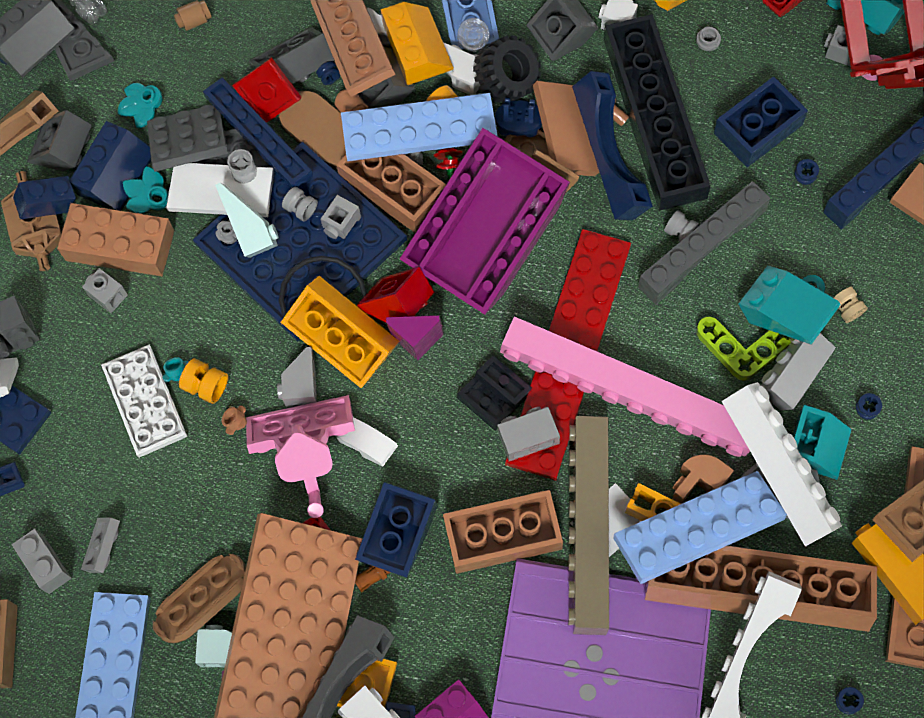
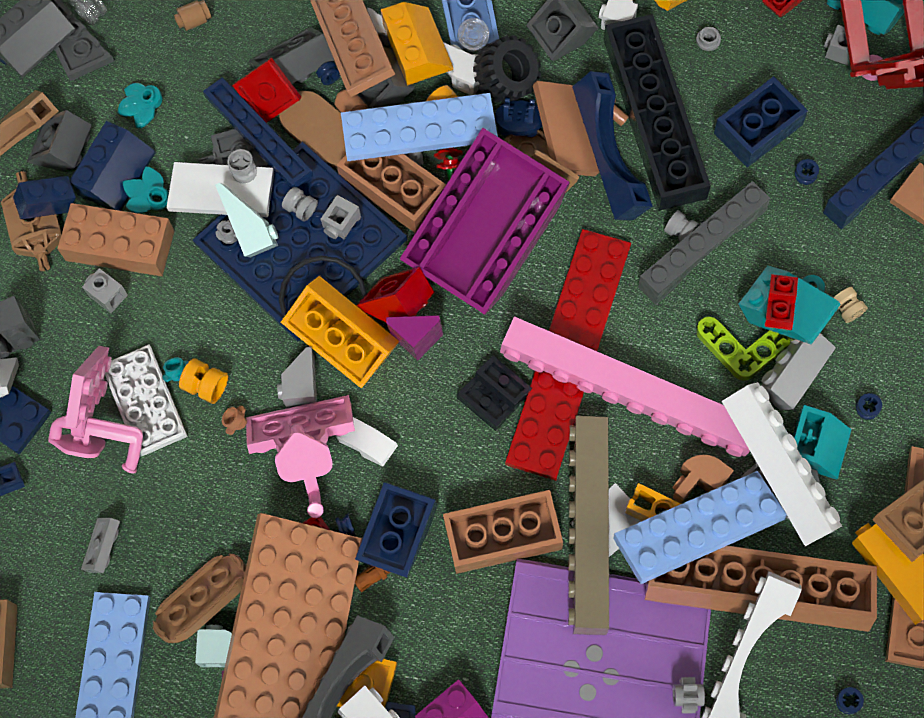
light grey brick [11,529,72,594] -> none
dark grey plate [147,105,228,171] -> none
light grey brick [498,407,560,461] -> none
none -> bright pink plate [48,346,143,473]
none -> dark blue bush [335,514,356,537]
none -> light grey gear [672,677,705,713]
none -> red slope [765,274,798,330]

